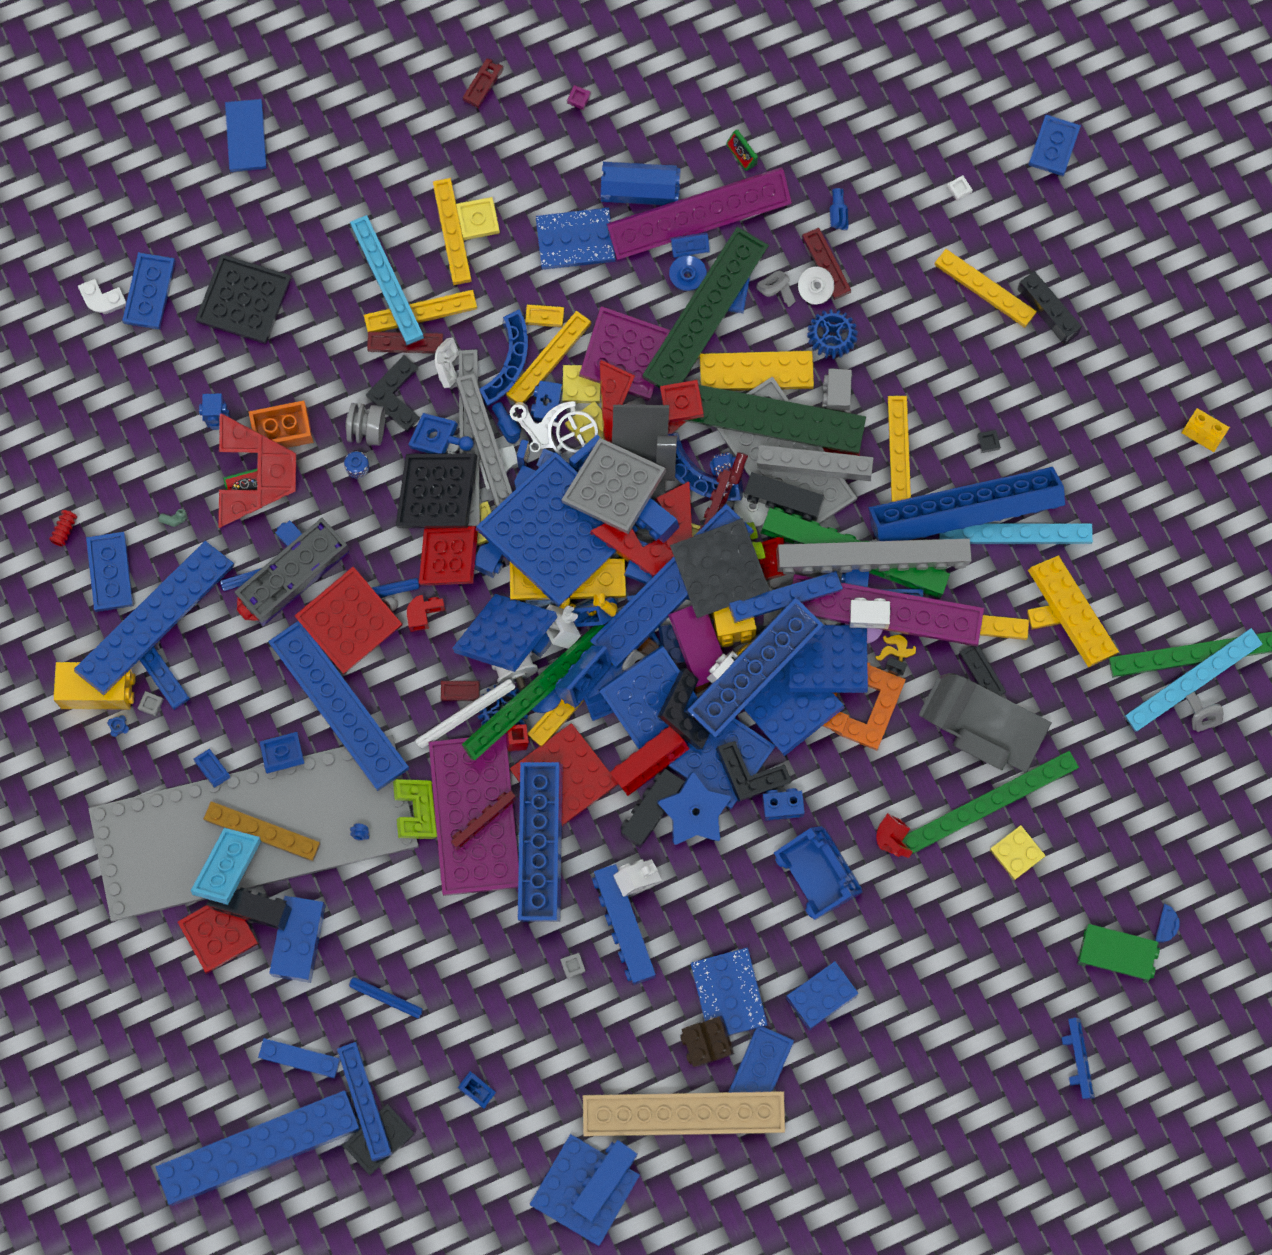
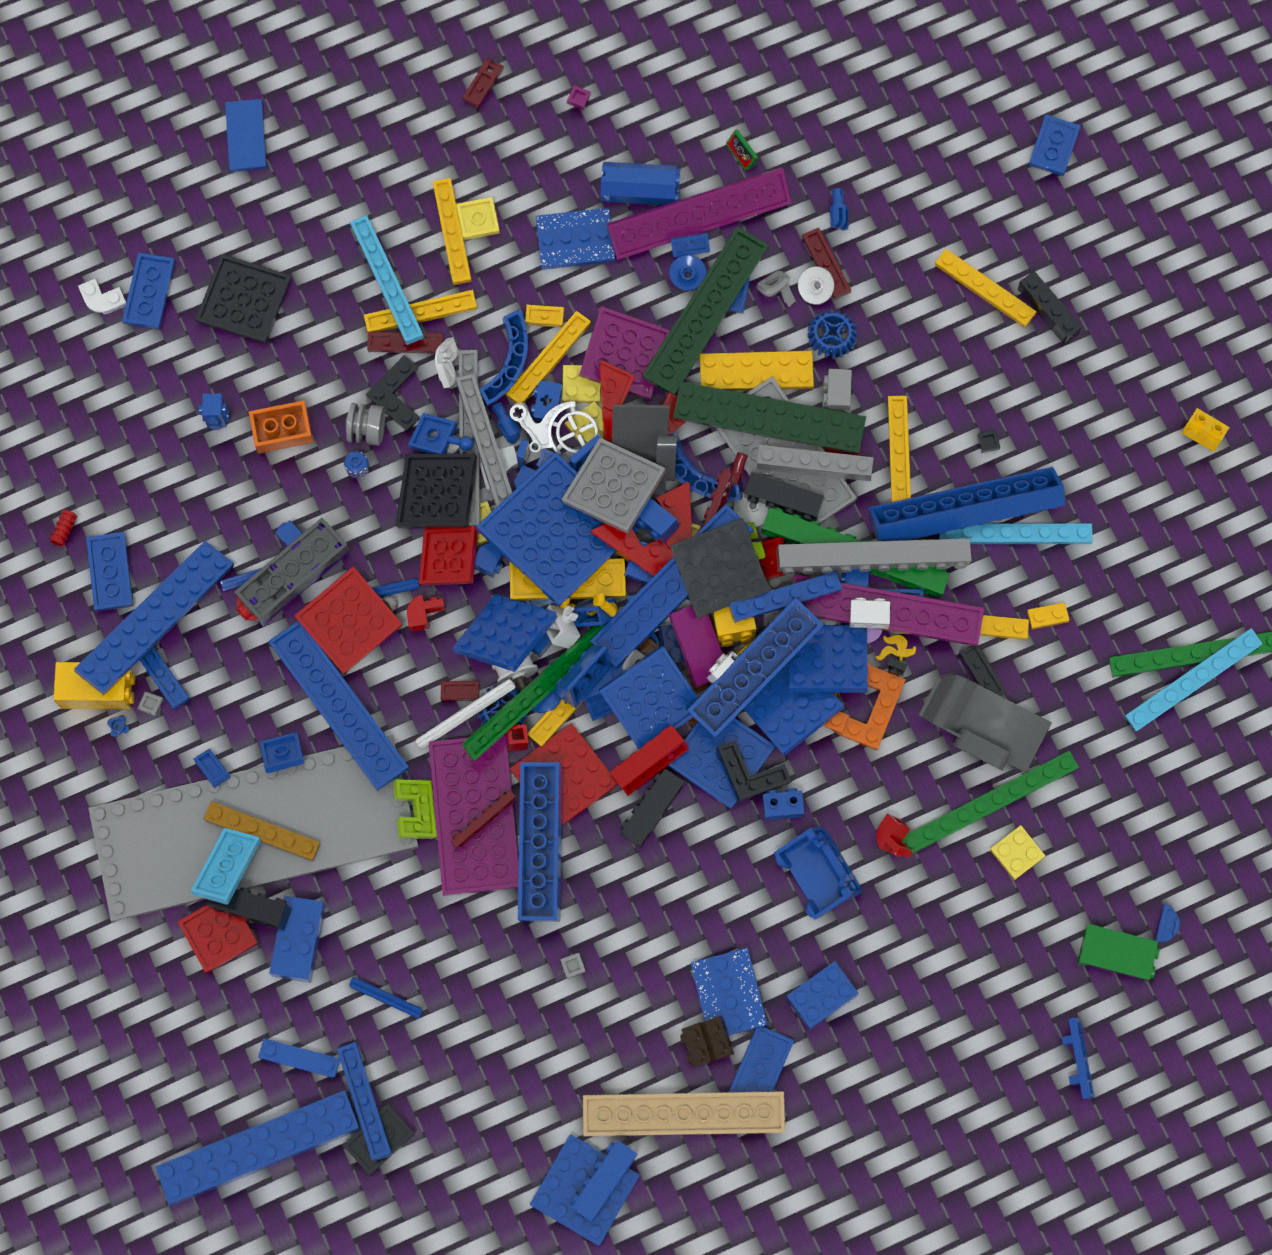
sand green arm [158,509,187,527] -> none
red wing [218,413,296,528] -> none
slope [223,469,257,490] -> none
blue plate [350,823,369,840] -> none
blue slope [458,1072,496,1108] -> none
blue brick [592,864,656,985] -> none
white brick [613,859,662,897] -> none
blue plate [657,772,731,845] -> none
black plate [658,668,710,750] -> none
red plate [660,380,704,423] -> none
blue head [710,452,736,477] -> none
white tile [947,175,973,201] -> none
yellow plate [1028,555,1119,667] -> none
light grey piece [1186,692,1224,732] -> none

